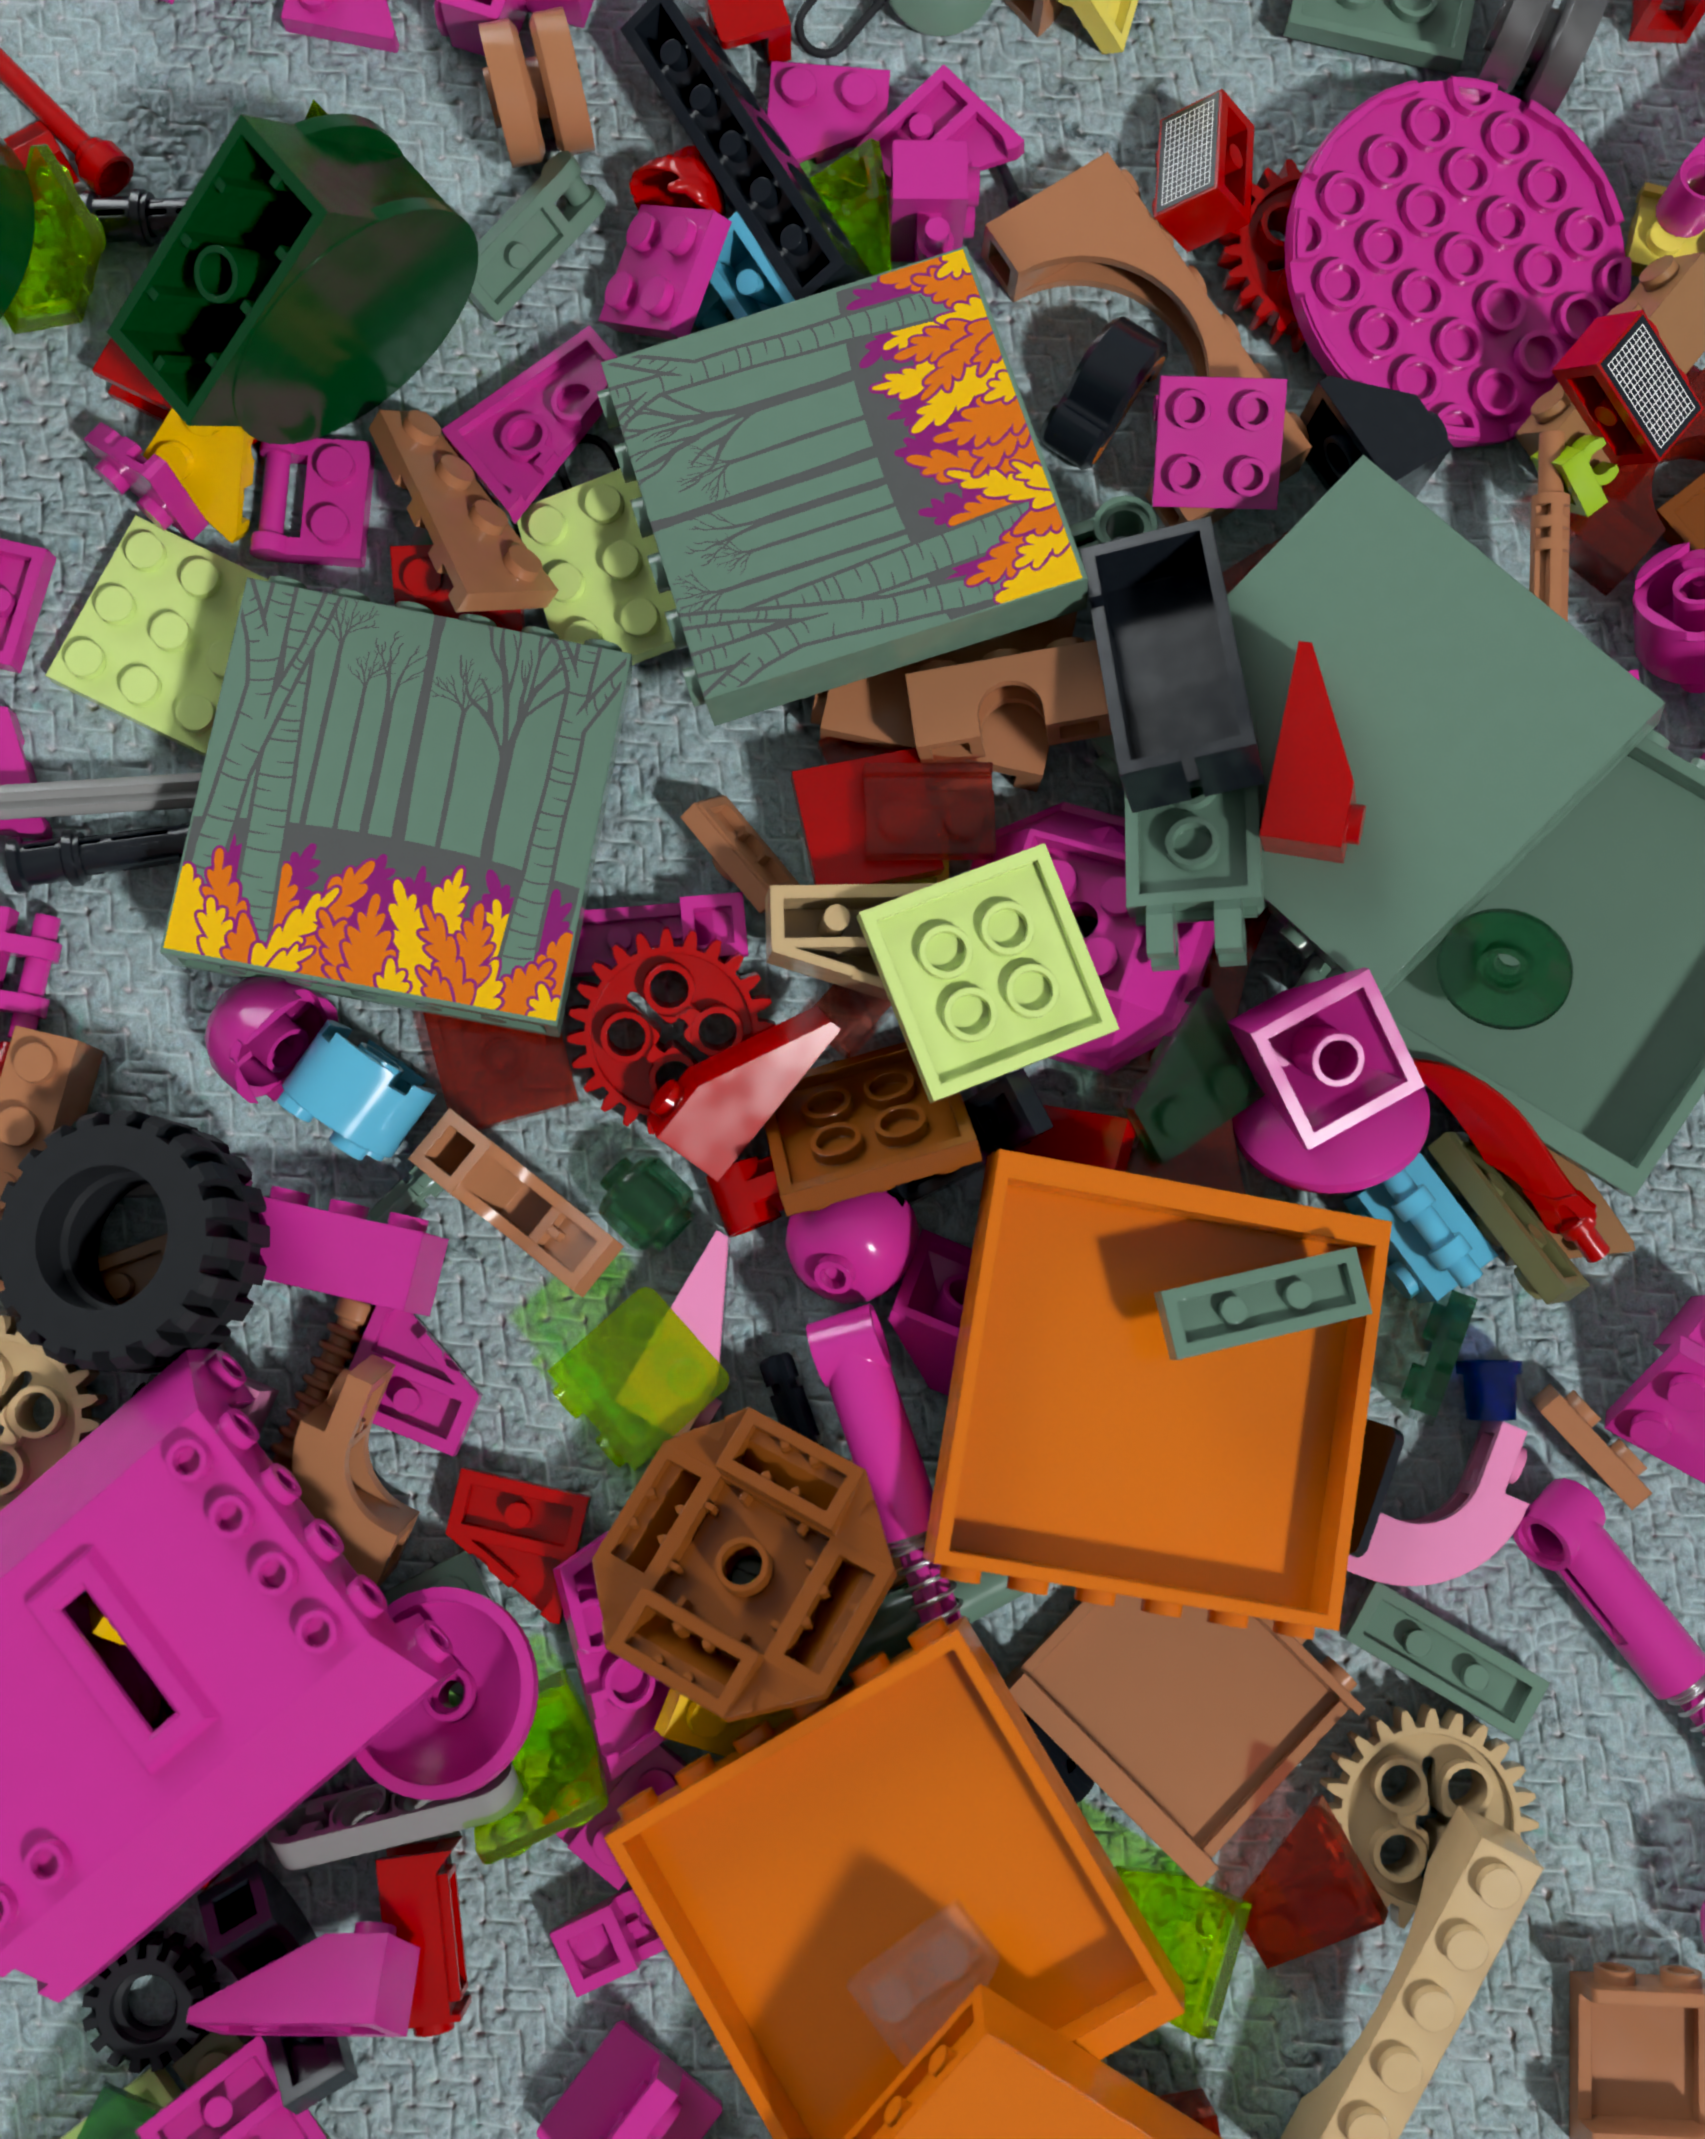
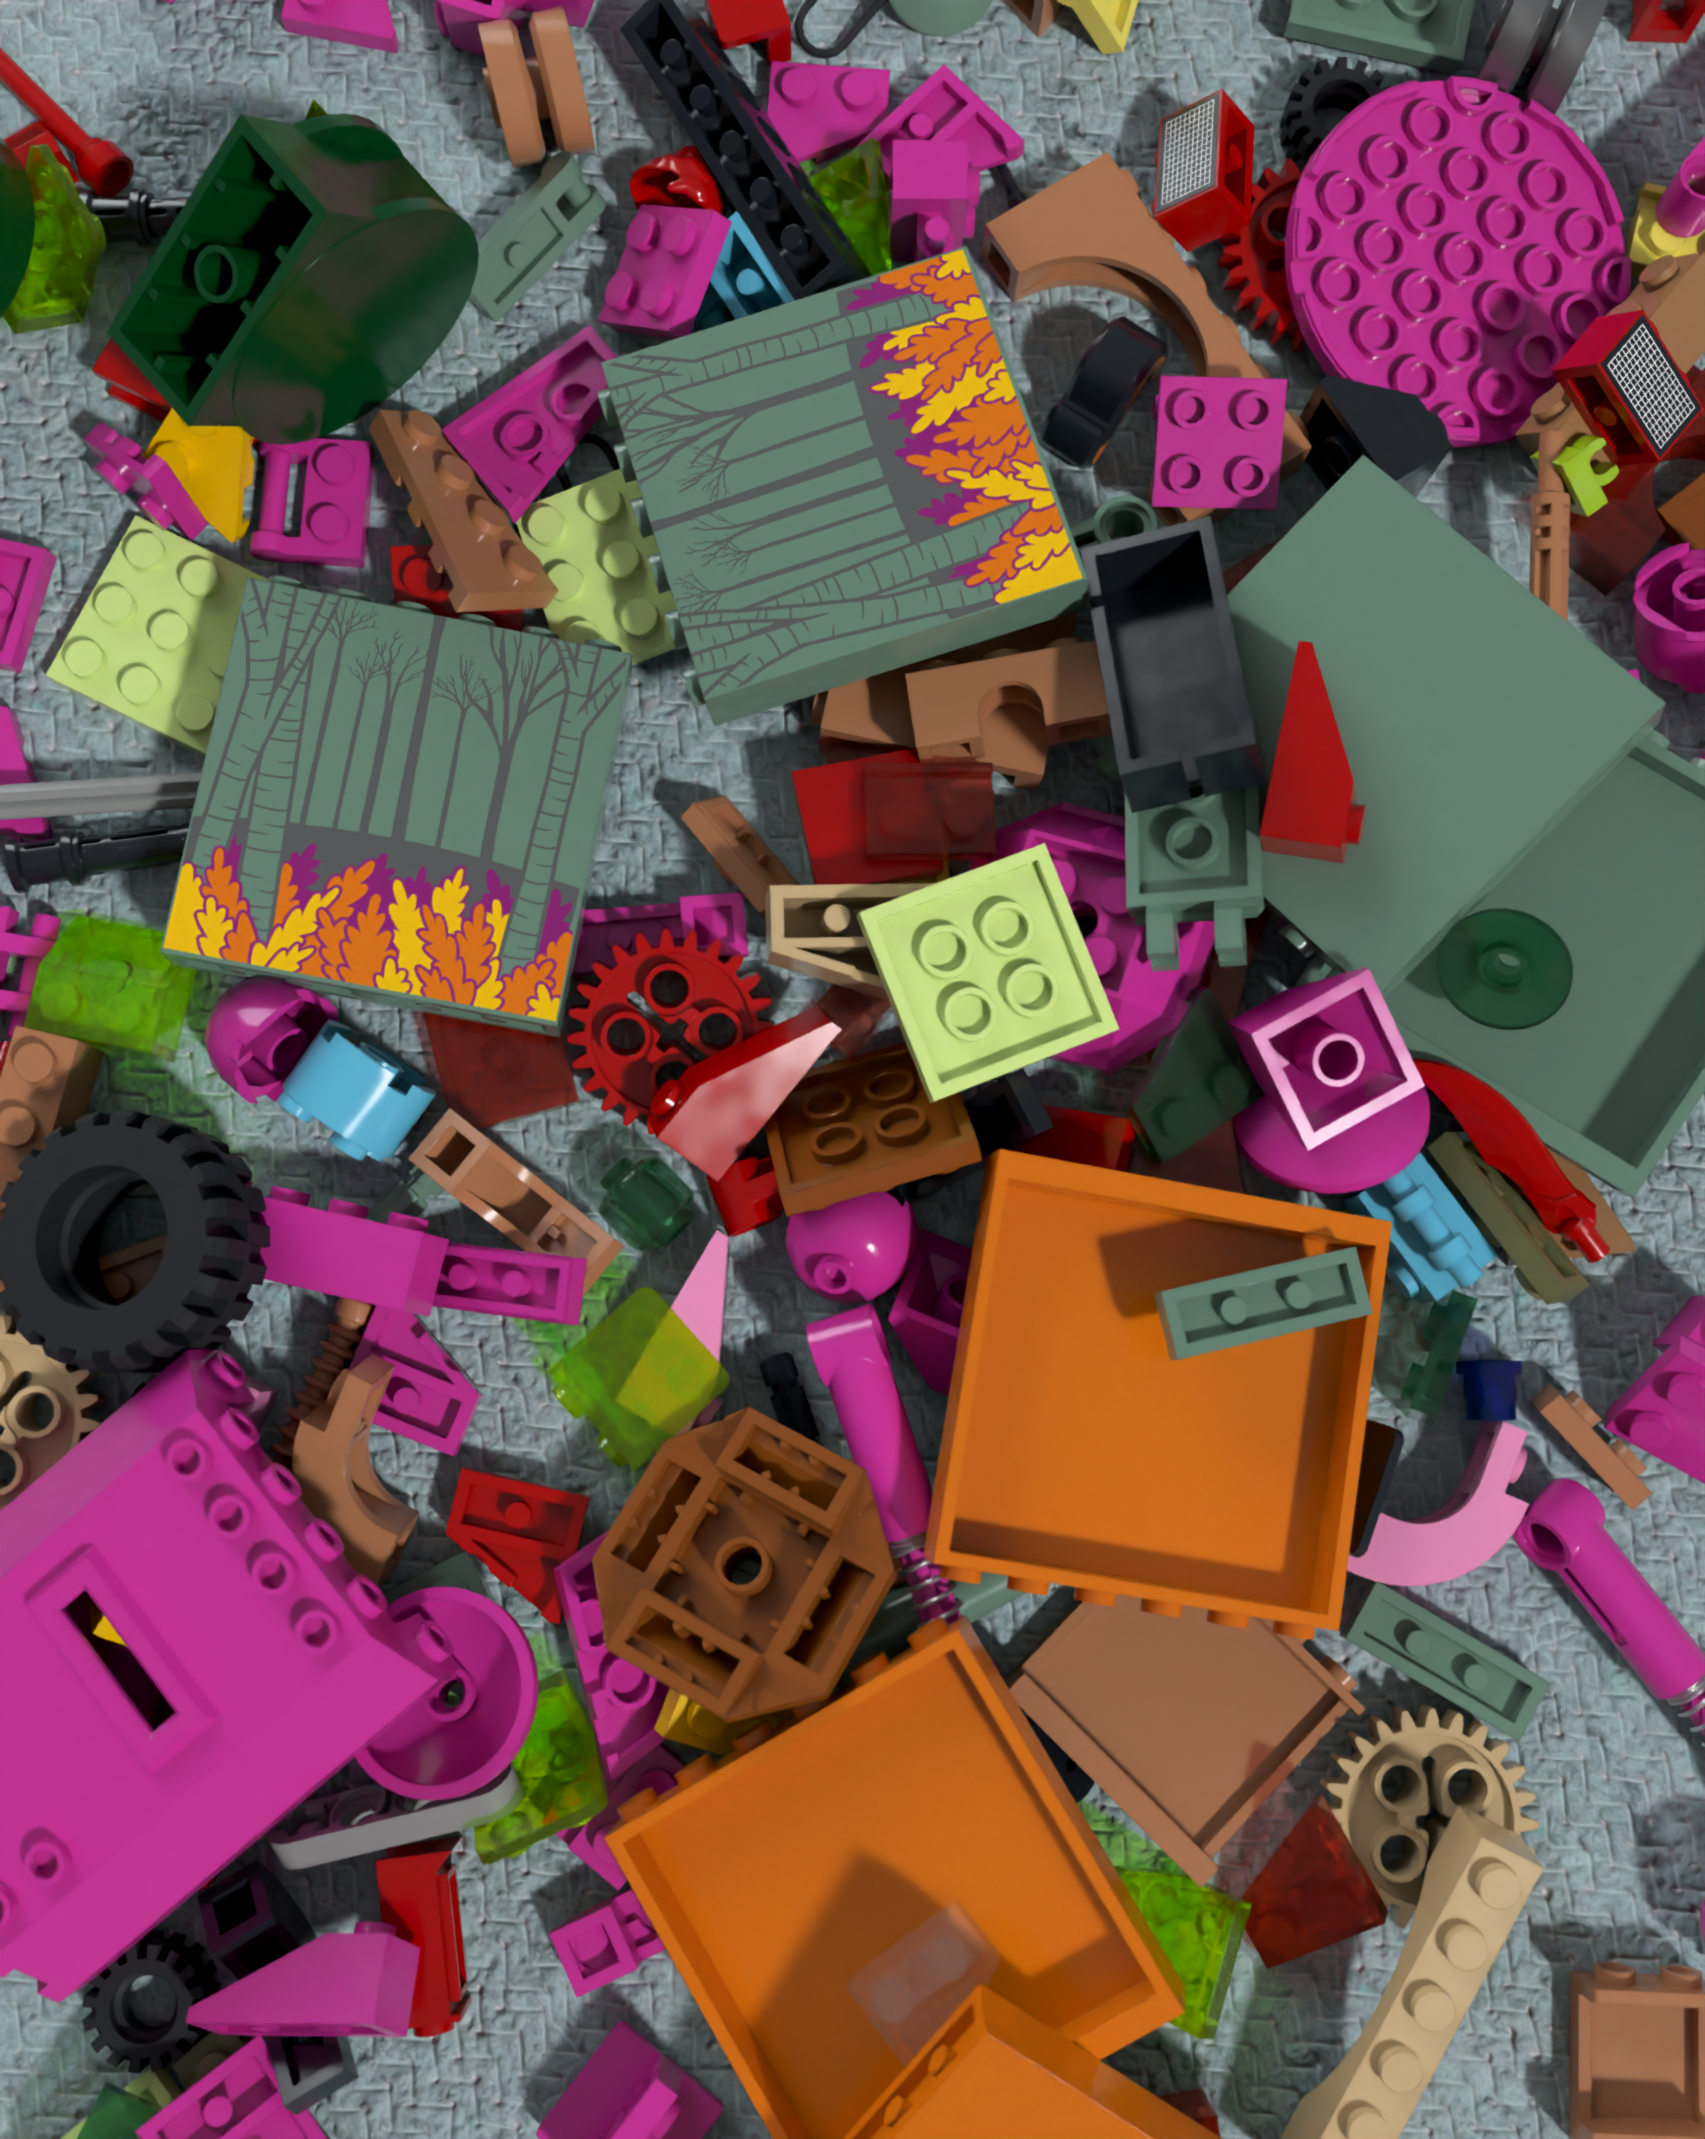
none -> clear neon green slope [23,915,197,1063]
none -> dark pink tile [433,1242,587,1325]
none -> black tyre [1279,57,1391,172]

